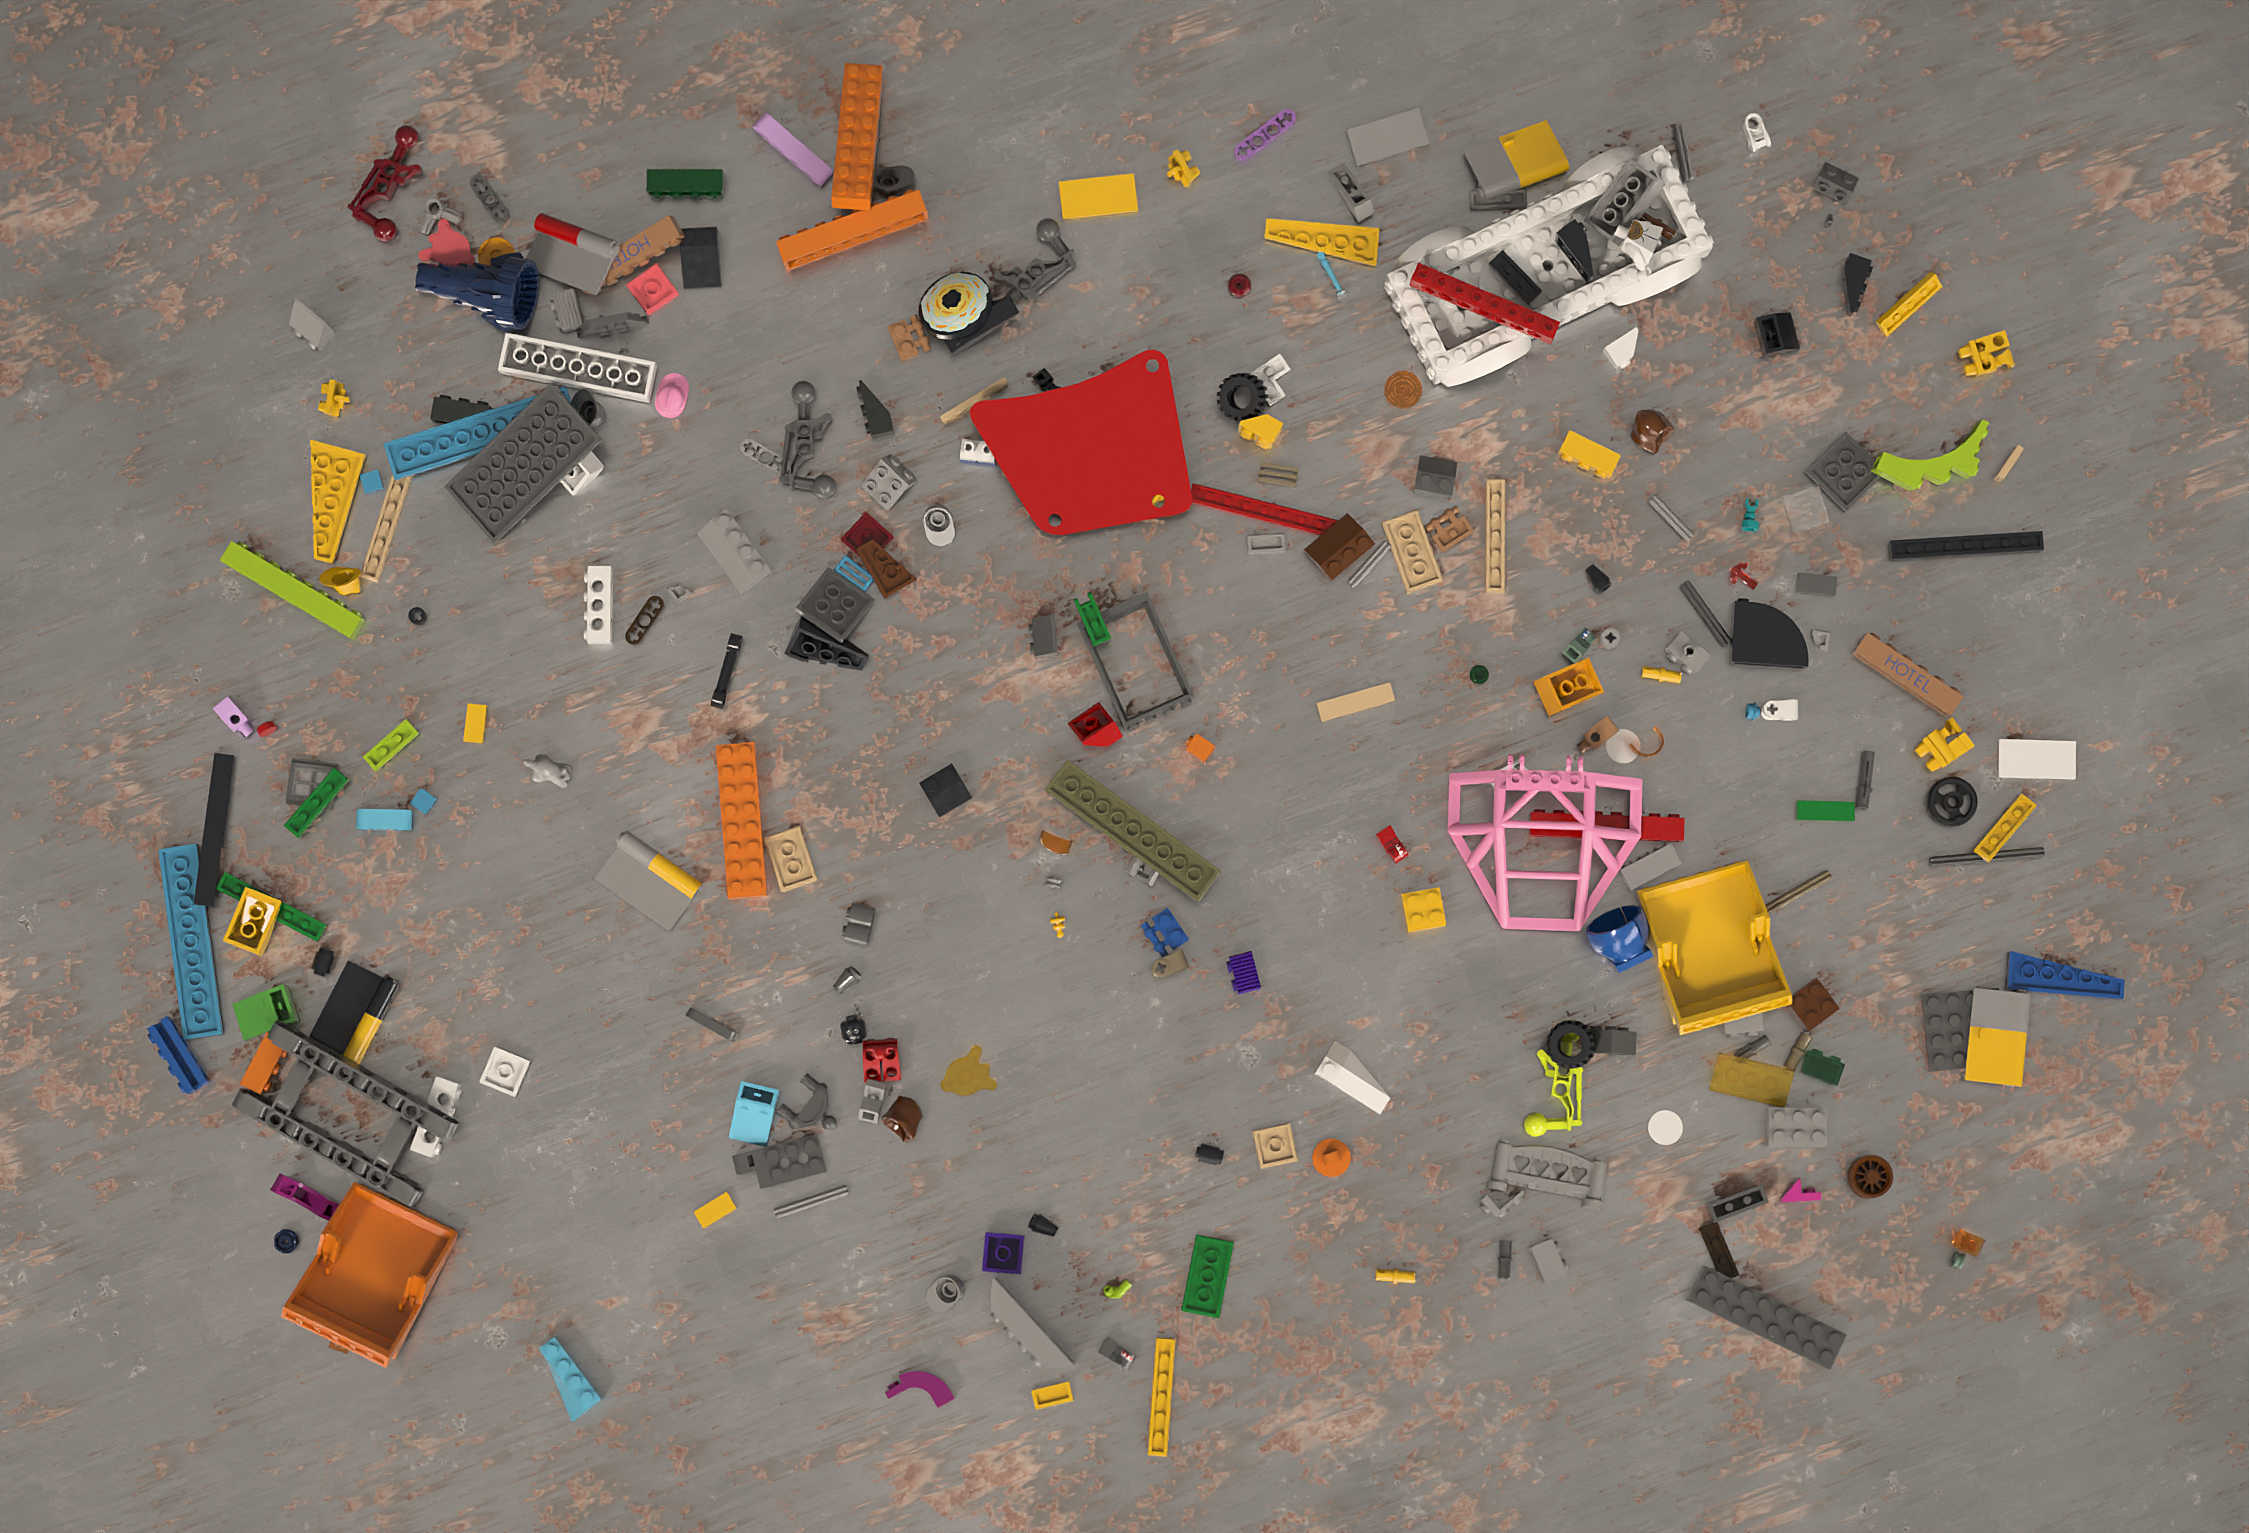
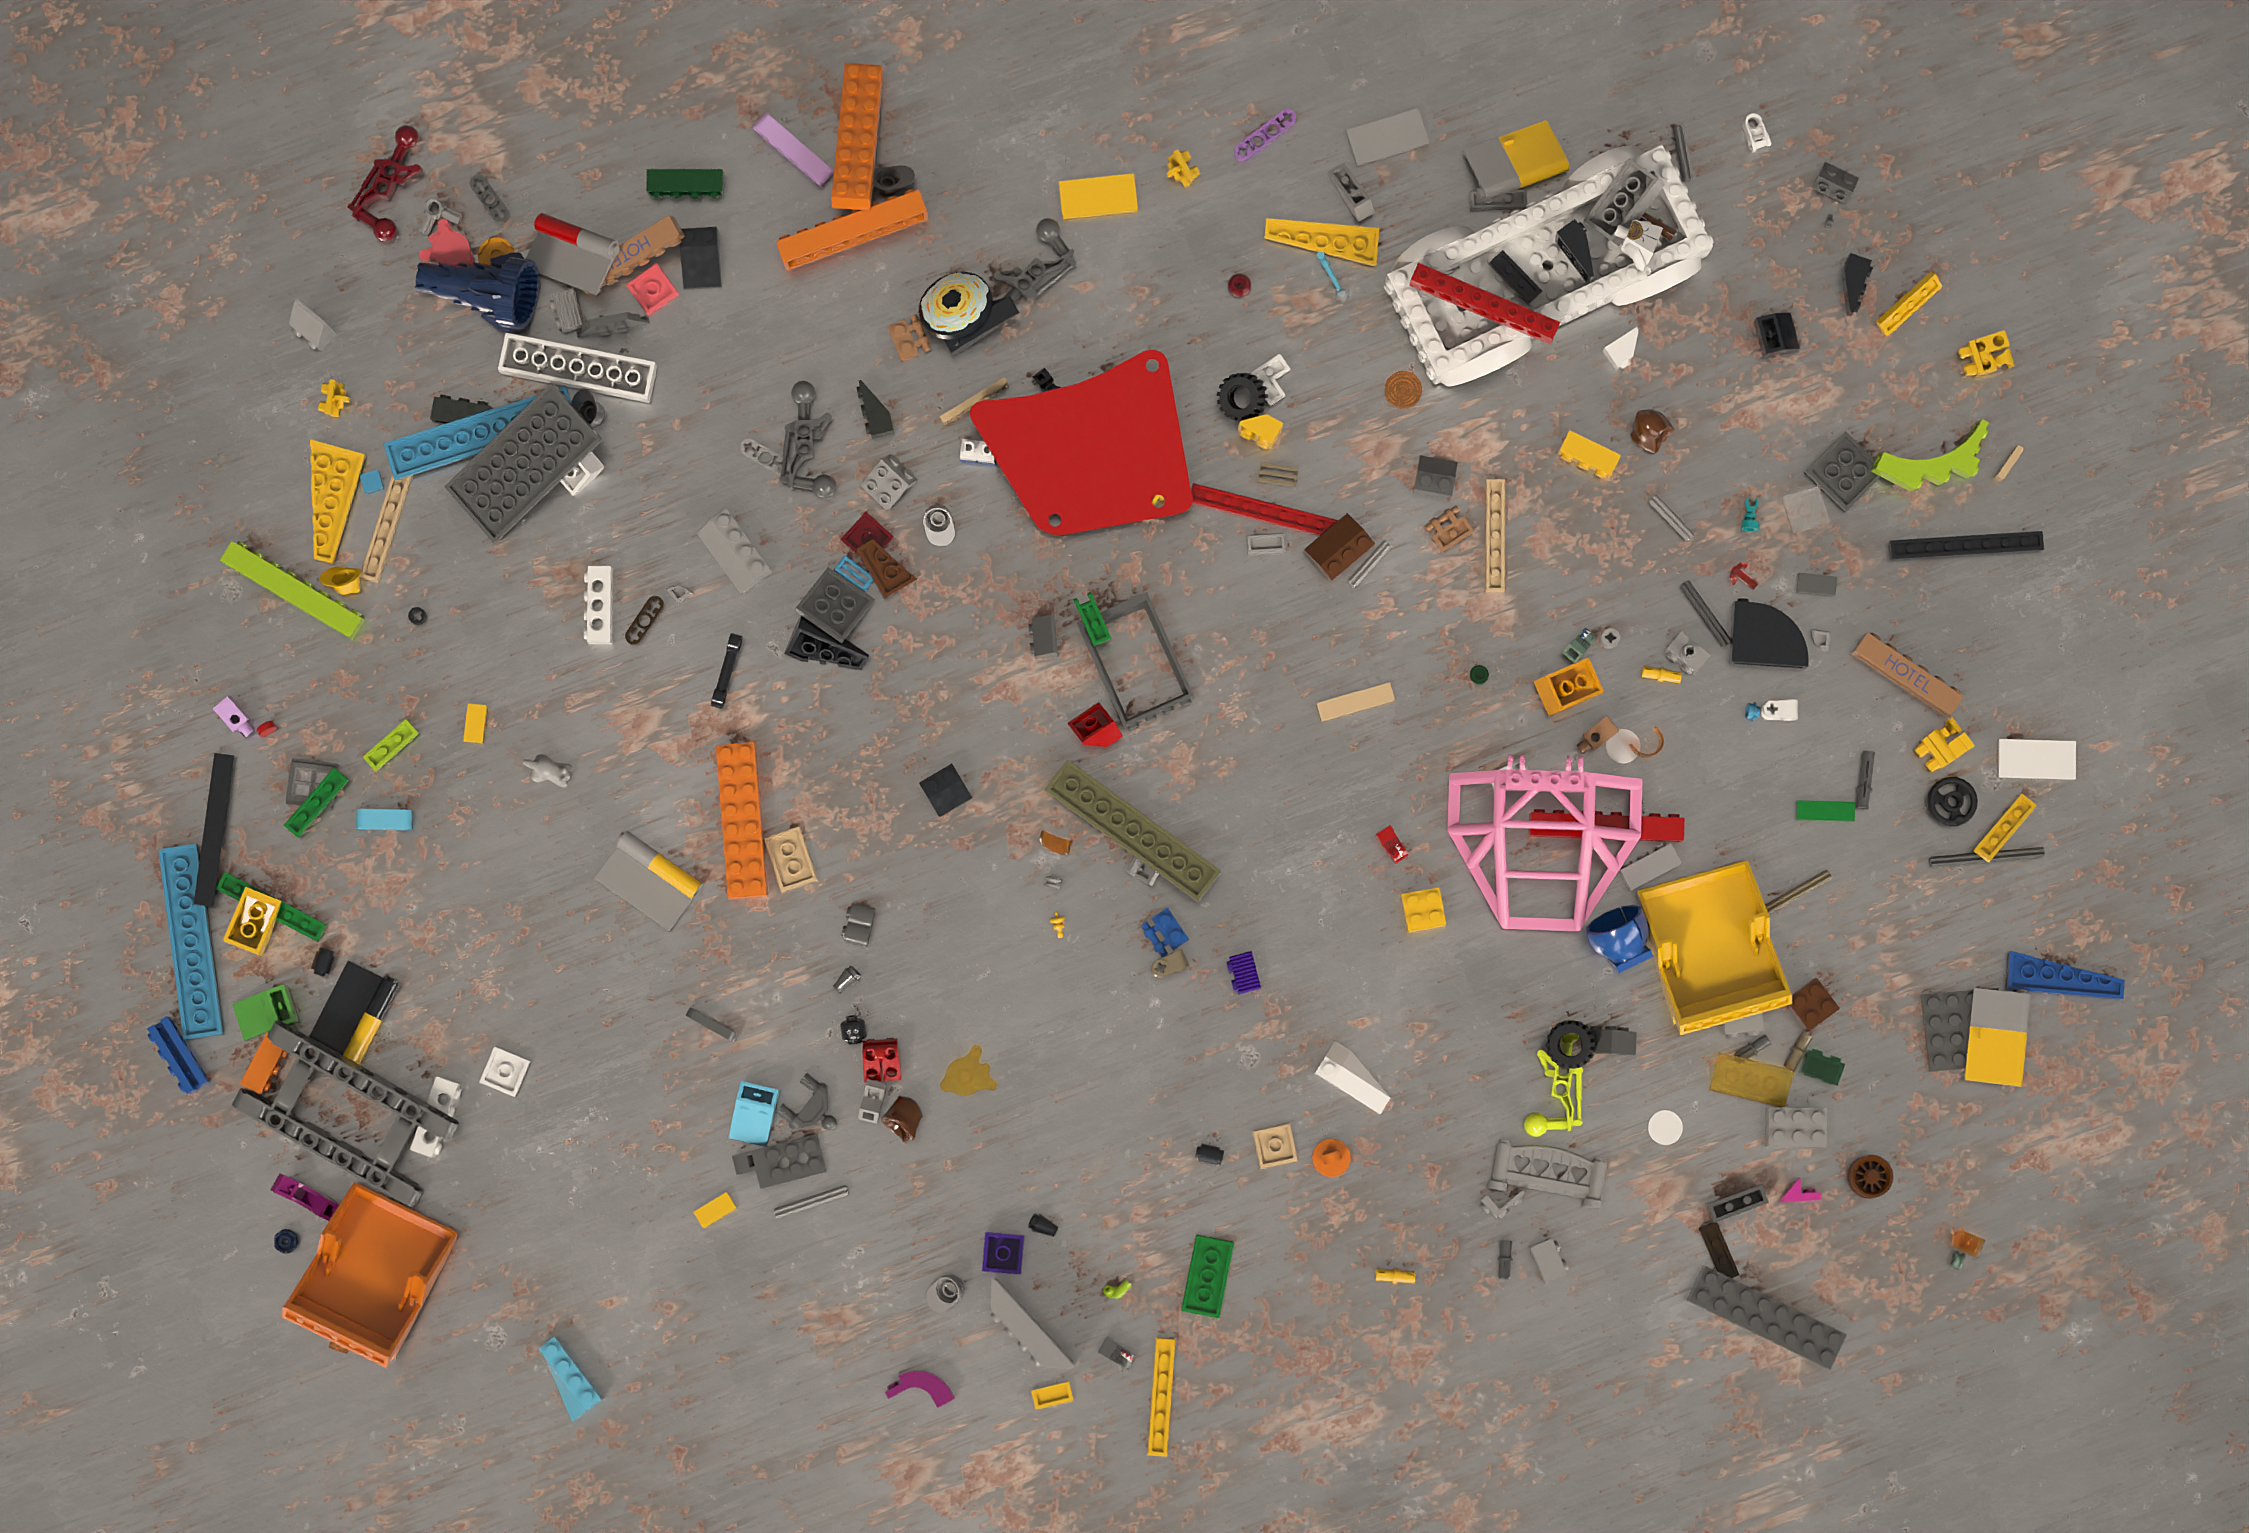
dark azure tile [410,788,437,815] -> none
bright pink piece [655,373,689,418] -> none
orange brick [1185,733,1215,763] -> none
tan tile [1381,509,1443,594] -> none
black cone [1585,564,1612,593] -> none

